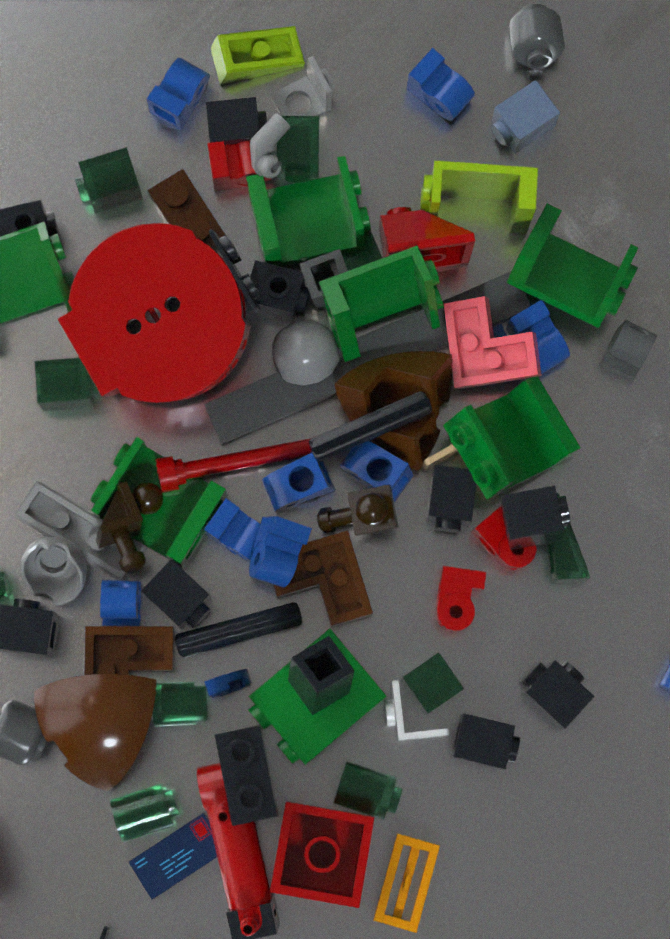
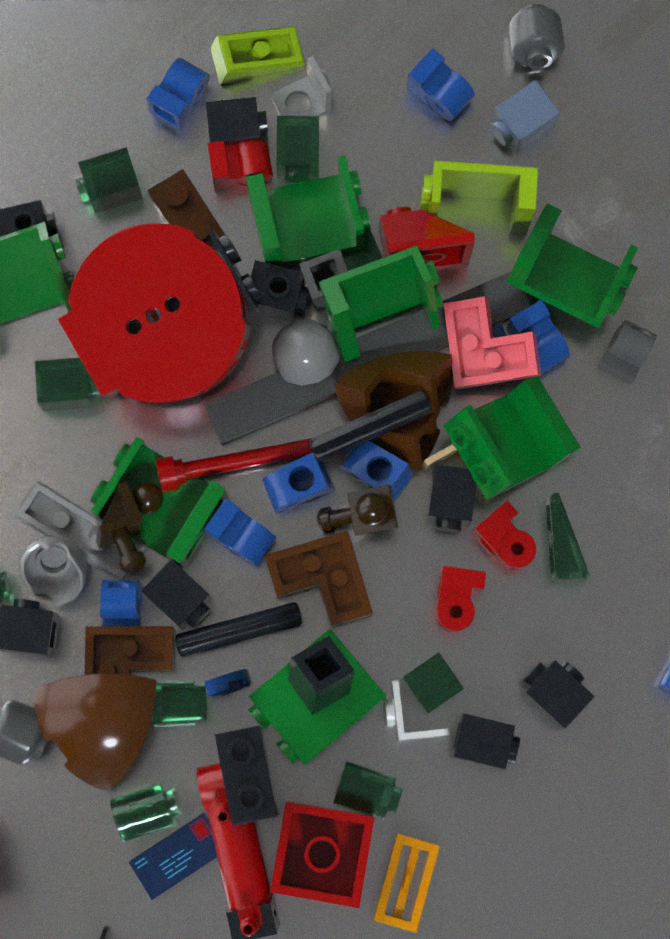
blue leg [249,516,312,588] -> none
light grey arm [250,113,290,178] -> none
black brick [501,485,571,550] -> none

